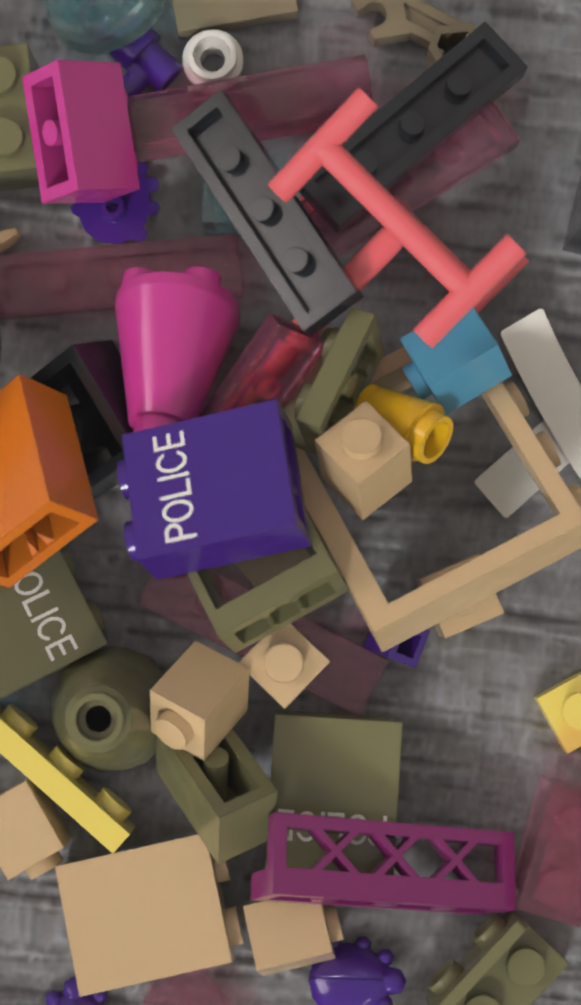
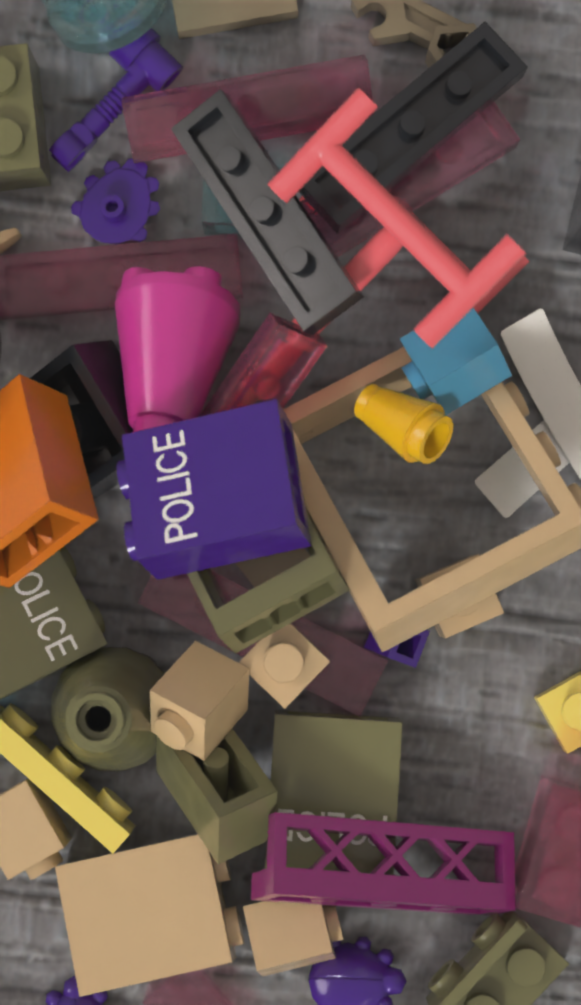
dark pink brick [22,60,140,204] -> none
white plate [182,29,244,92] -> none
olive bracket [284,307,385,455] -> none
tan brick [315,401,412,520] -> none

